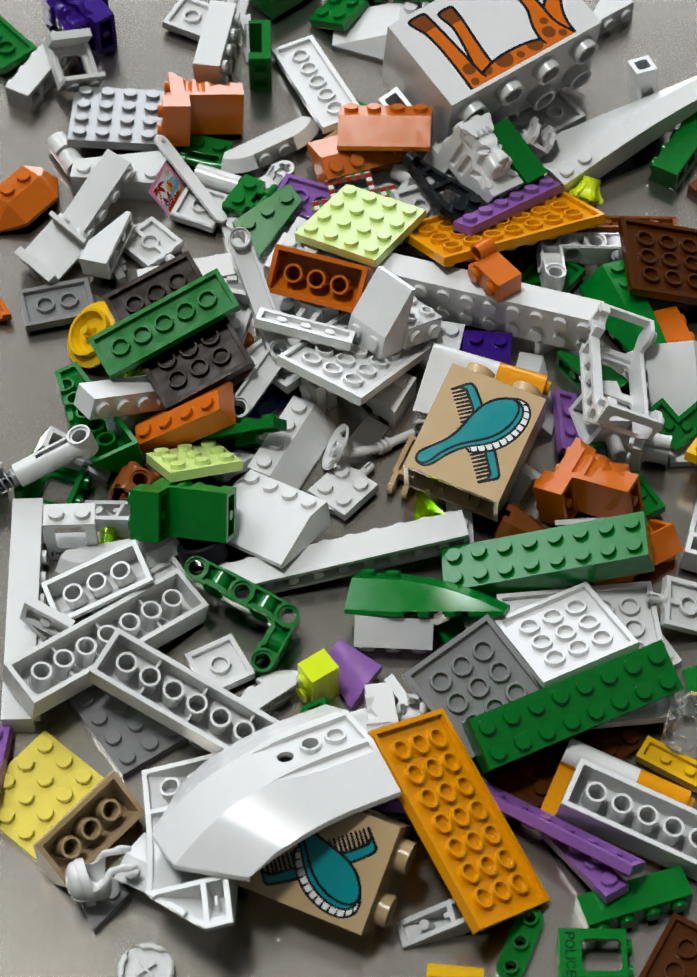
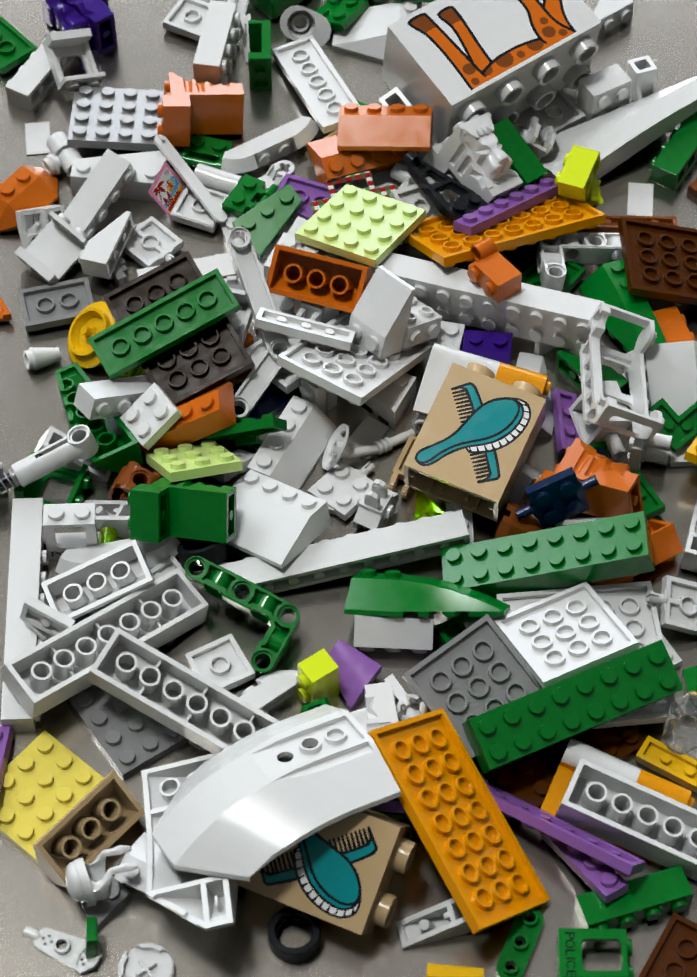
none -> white slope [15,204,65,249]
none -> white piece [23,926,102,975]
none -> white cone [24,347,61,371]
none -> white sticker [25,121,51,155]
none -> white plate [43,153,62,176]
none -> green tile [85,917,98,957]
none -> white plate [120,382,183,450]
none -> black tyre [267,906,321,964]
none -> white piece [280,5,331,47]
none -> white hinge [353,479,398,529]
none -> dark blue plate [515,467,599,529]
none -> neon yellow brick [555,145,601,202]
none -> white brick [576,63,632,121]
none -> white sticker [627,182,654,216]

